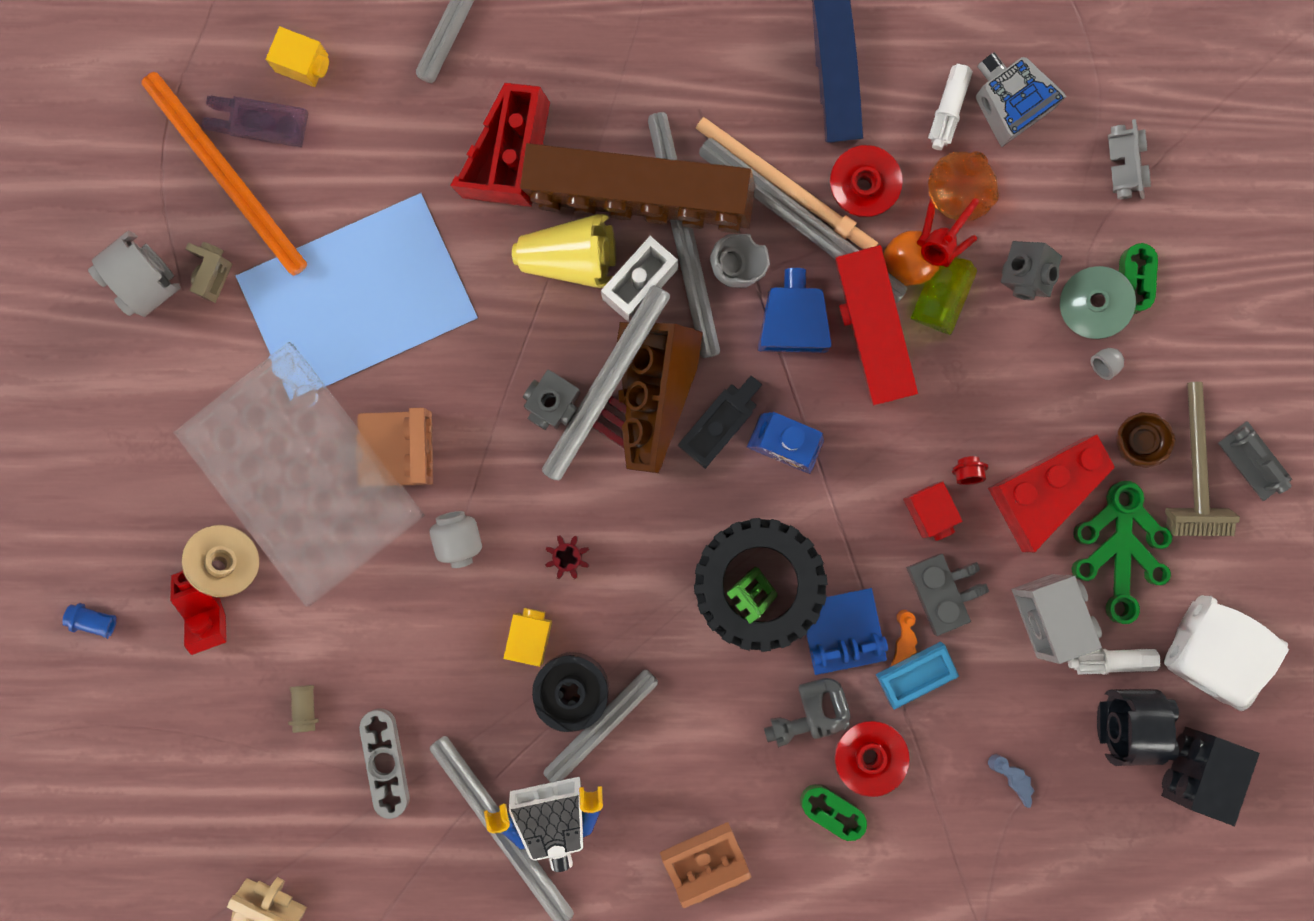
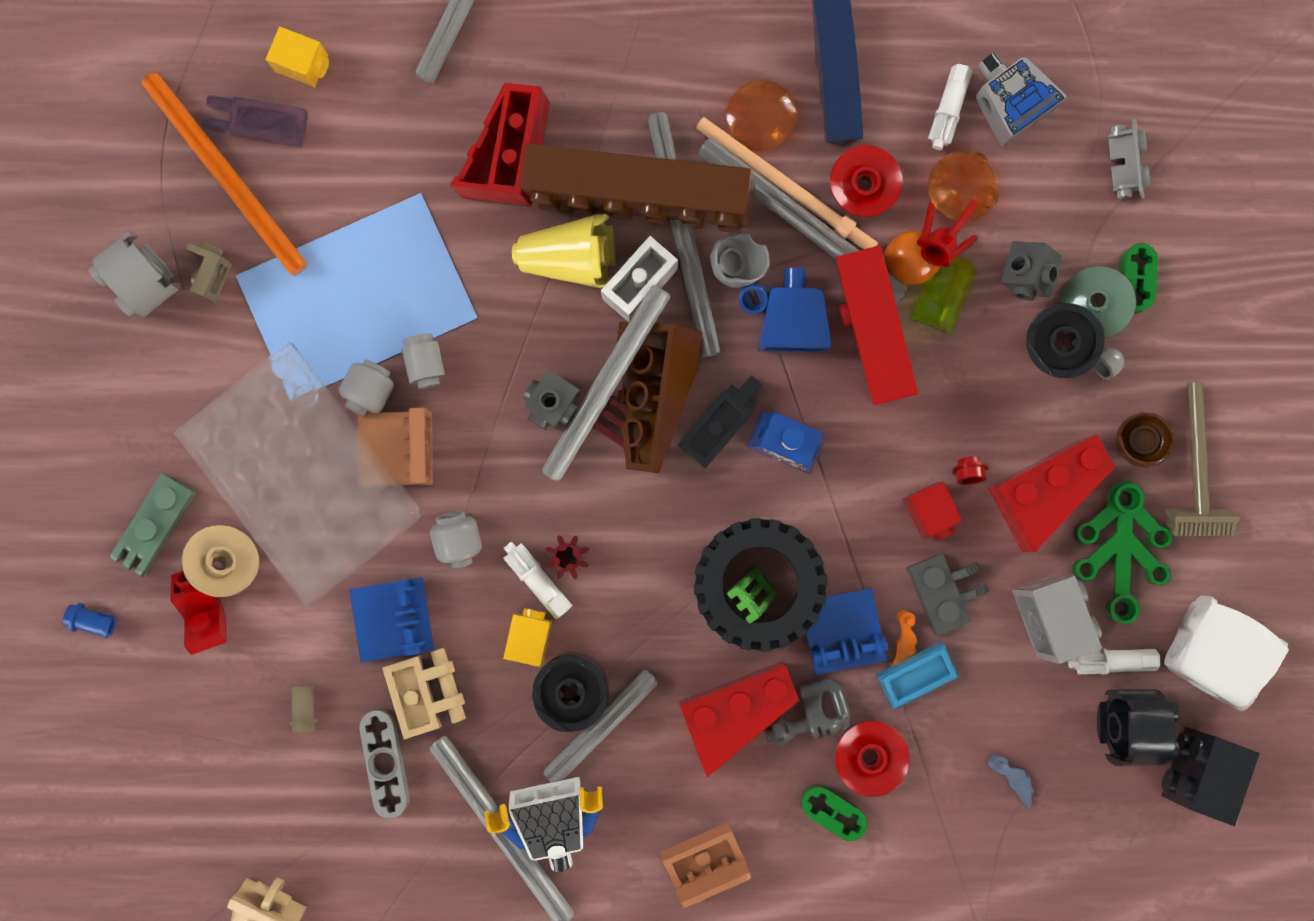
dark grey hinge [1218,421,1292,501] -> none
none -> sand green hinge [110,473,197,577]
none -> light grey head [339,359,394,417]
none -> blue hinge [349,577,434,663]
none -> tan plate [382,648,466,739]
none -> light grey brick [402,333,446,390]
none -> white piece [503,542,573,619]
none -> red wedge [679,661,799,778]
none -> clear orange dish [726,80,798,151]
none -> blue hinge [739,283,769,314]
none -> black brick [1026,303,1104,378]

